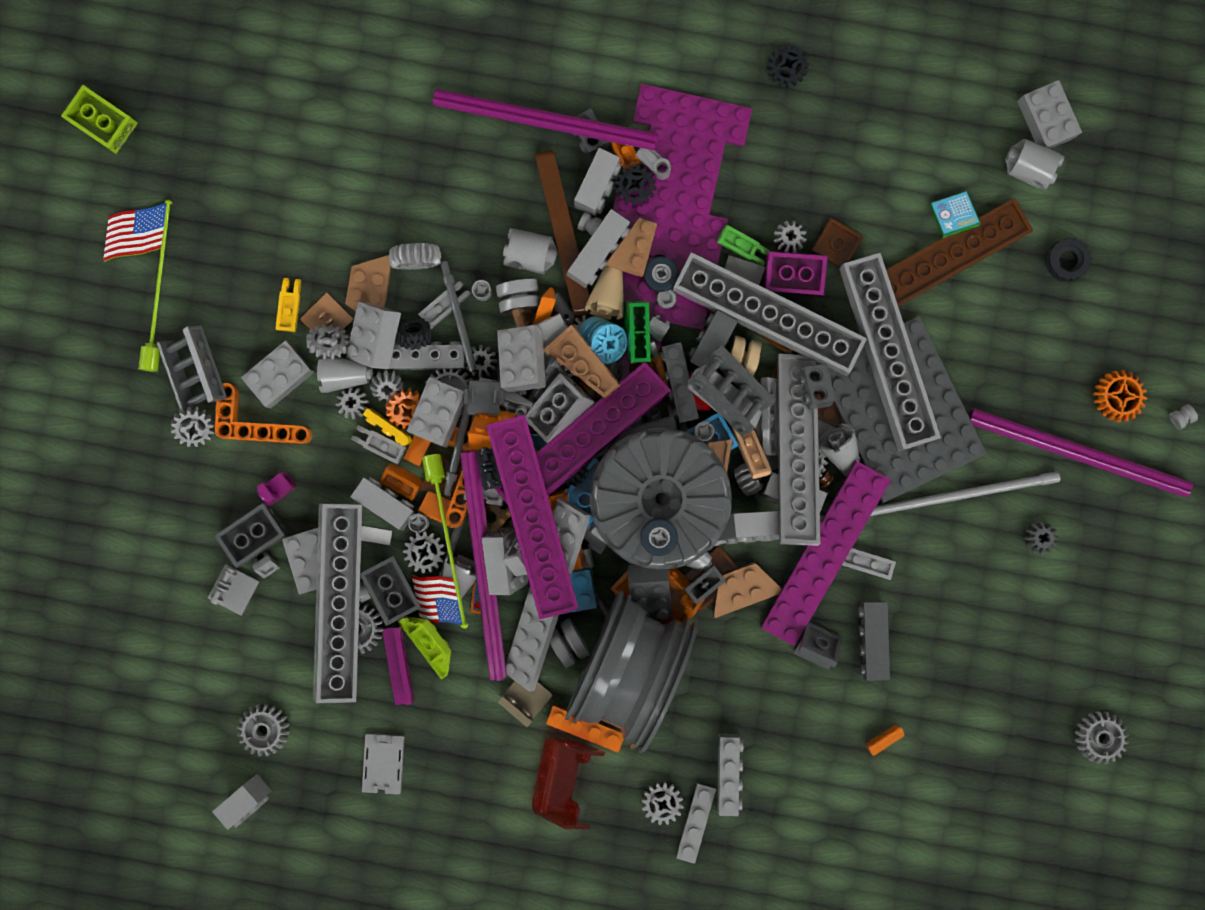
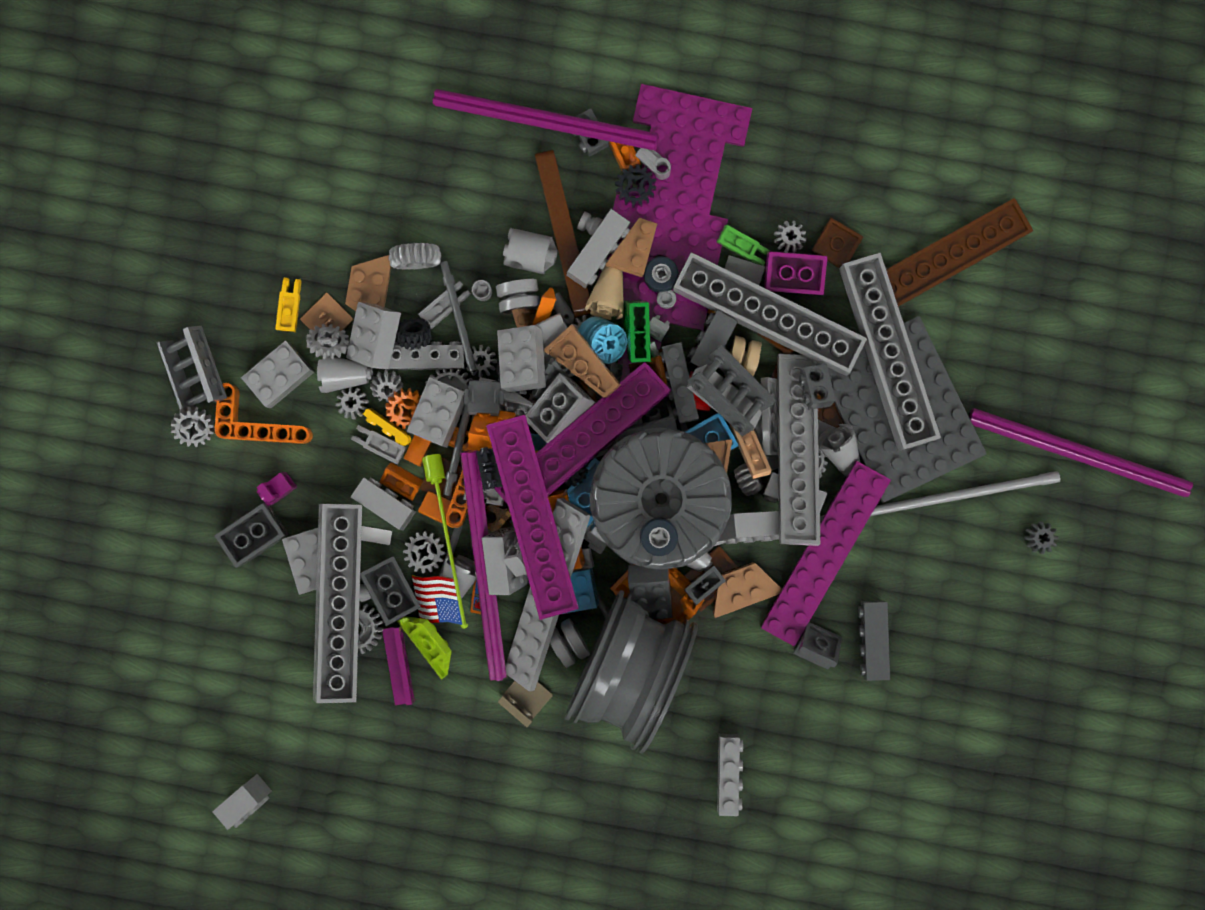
lime brick [61,85,138,154] -> none
flag [103,200,172,372] -> none
light grey hinge [208,564,260,616] -> none
light grey gear [237,703,290,756] -> none
light grey tile [252,552,280,578] -> none
light grey piece [362,733,405,794] -> none
light grey wheel [408,513,430,533] -> none
clear red windscreen [532,738,605,829] -> none
orange arch [546,703,623,753] -> none
light grey brick [574,148,622,218] -> none
light grey gear [642,781,683,825] -> none
light grey plate [676,782,716,864] -> none
light grey wheel [694,422,714,442] -> none
black gear [767,44,809,88] -> none
reddish brown bush [819,468,834,488] -> none
light grey plate [842,548,896,580] -> none
orange slope [865,724,904,756] -> none
tile [930,191,981,238] -> none
light grey cylinder [1005,139,1064,190] -> none
light grey brick [1017,80,1082,149] -> none
black tyre [1045,238,1092,282] -> none
light grey gear [1074,711,1129,764] -> none
orange gear [1093,370,1148,422] -> none
light grey wheel [1169,404,1198,430] -> none

